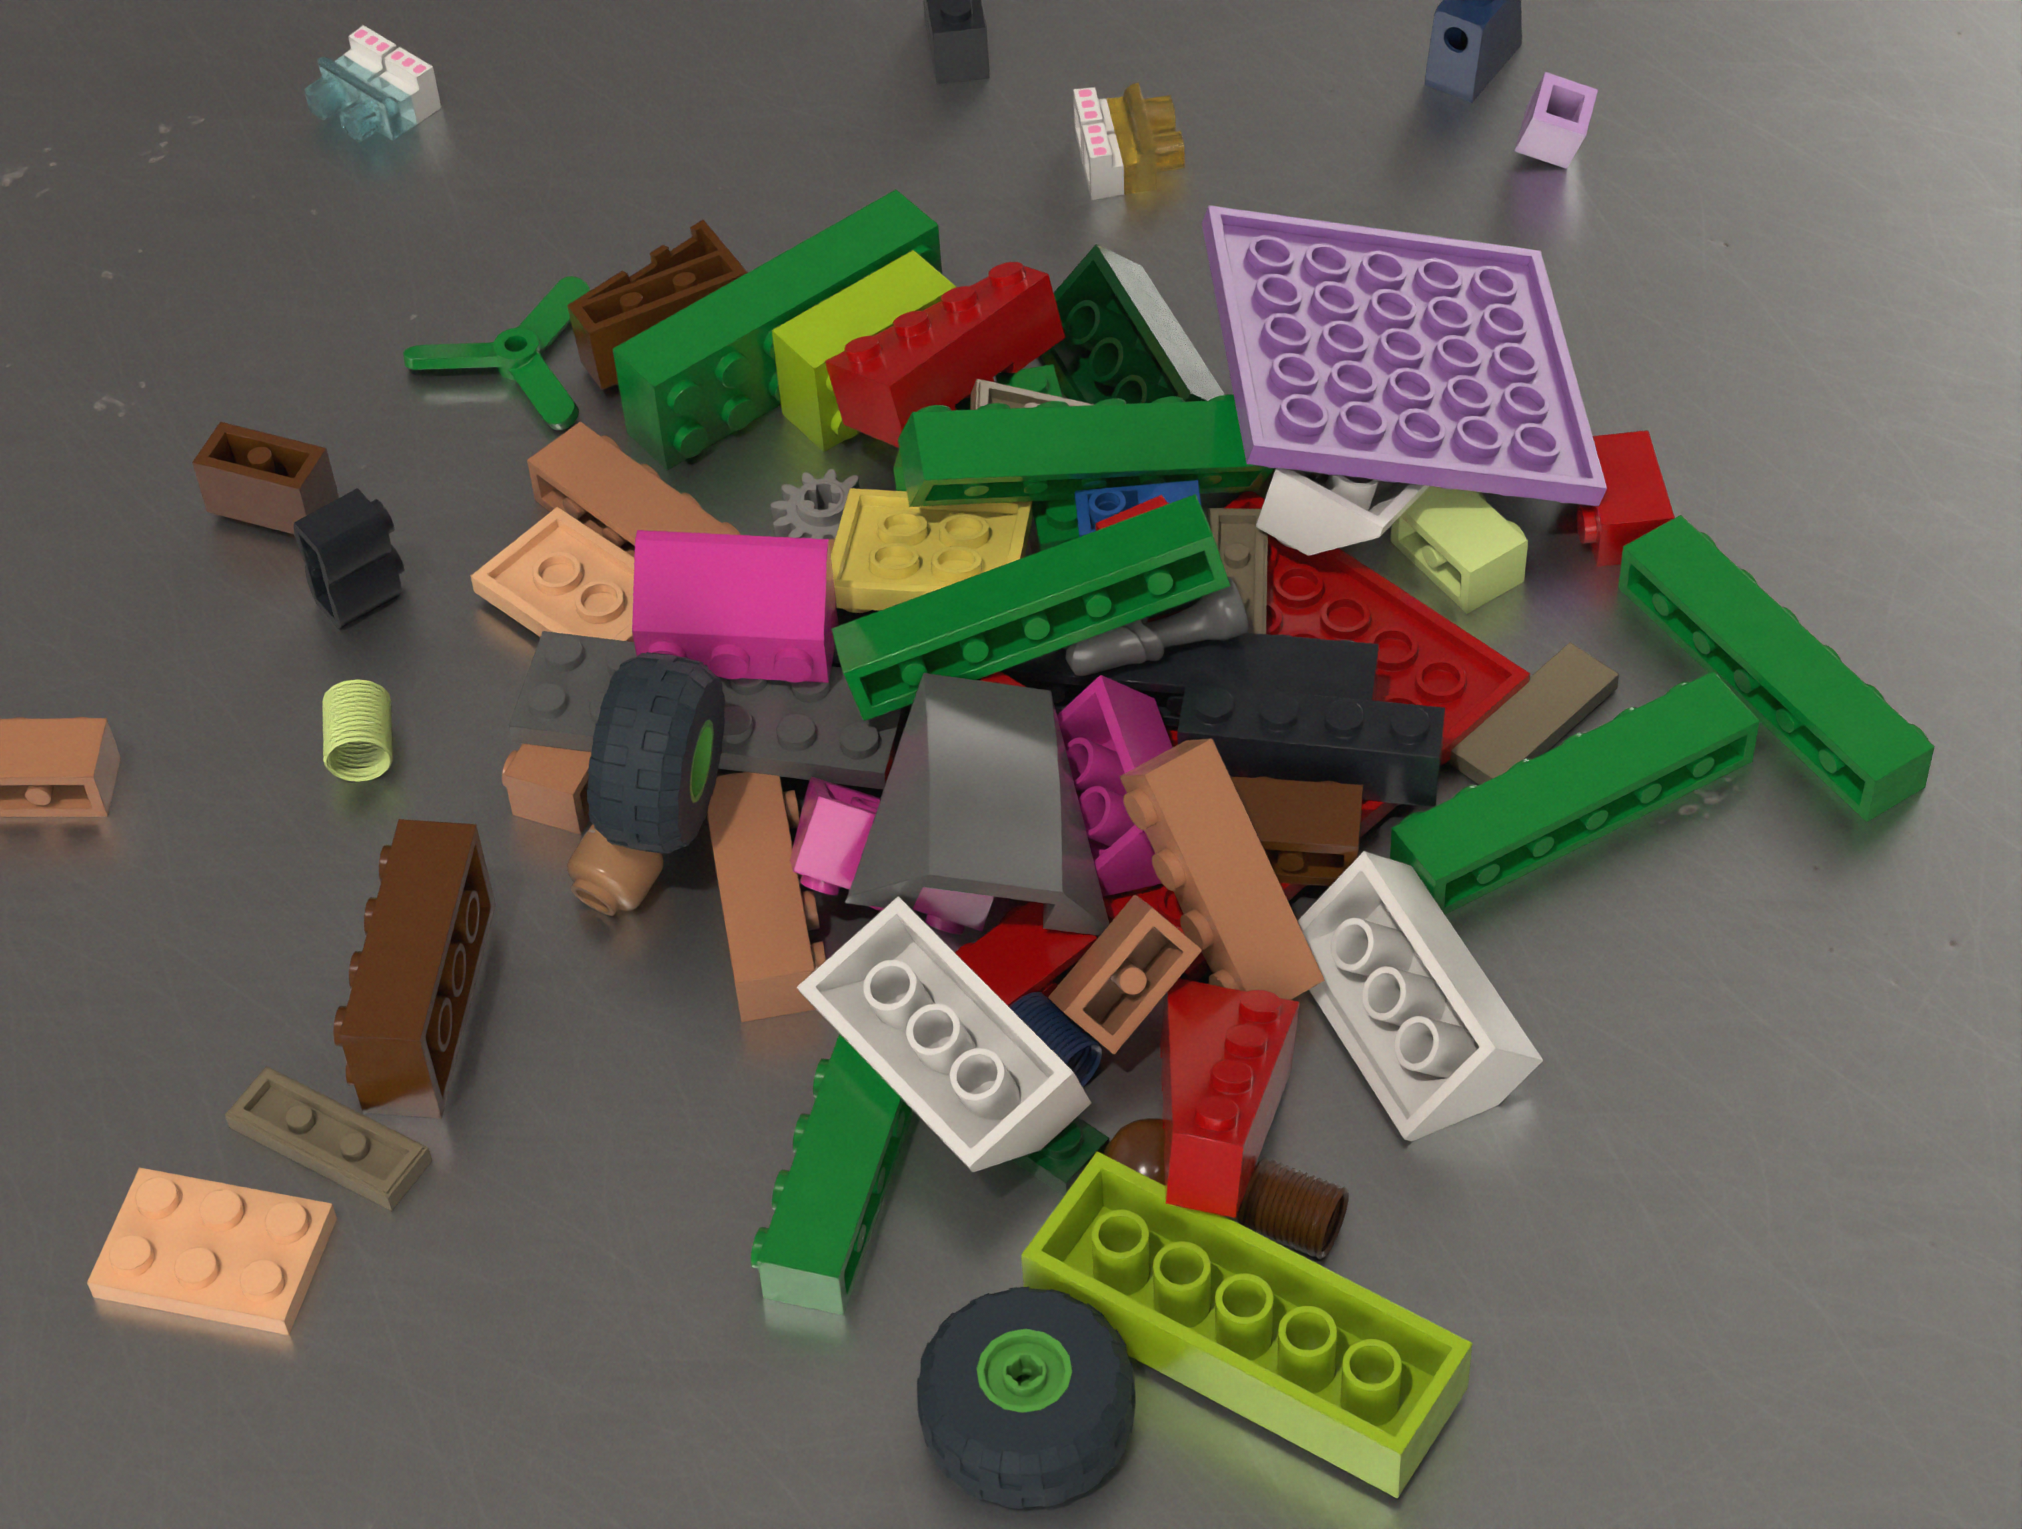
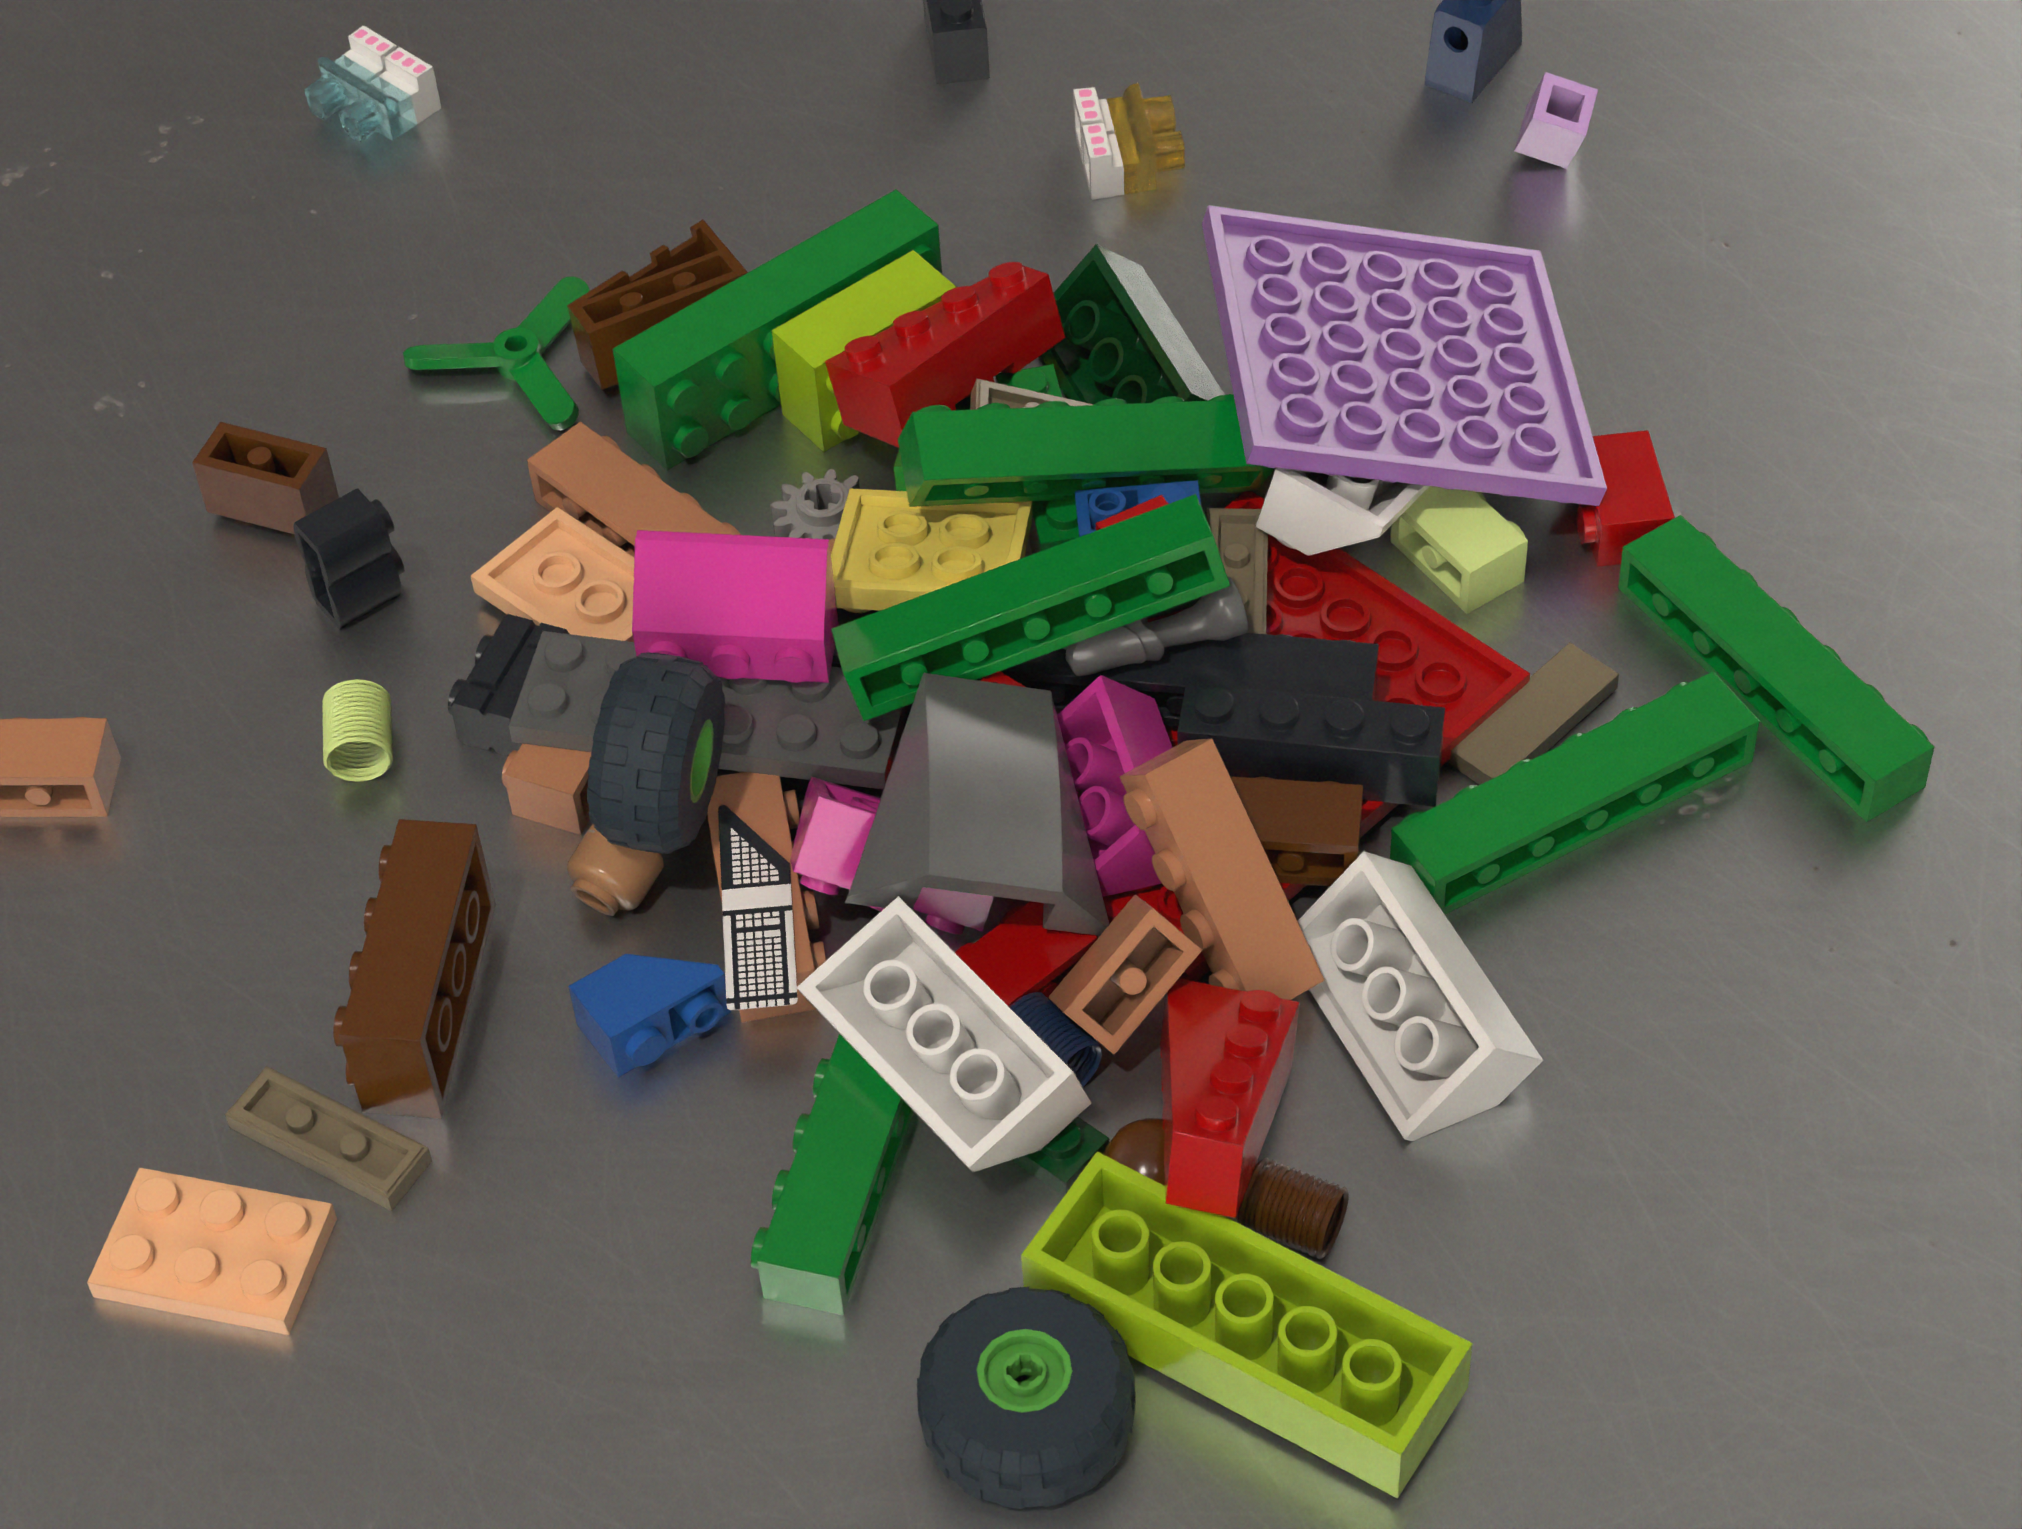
none -> black brick [448,614,569,756]
none -> blue slope [568,954,731,1078]
none -> sticker [718,805,798,1010]

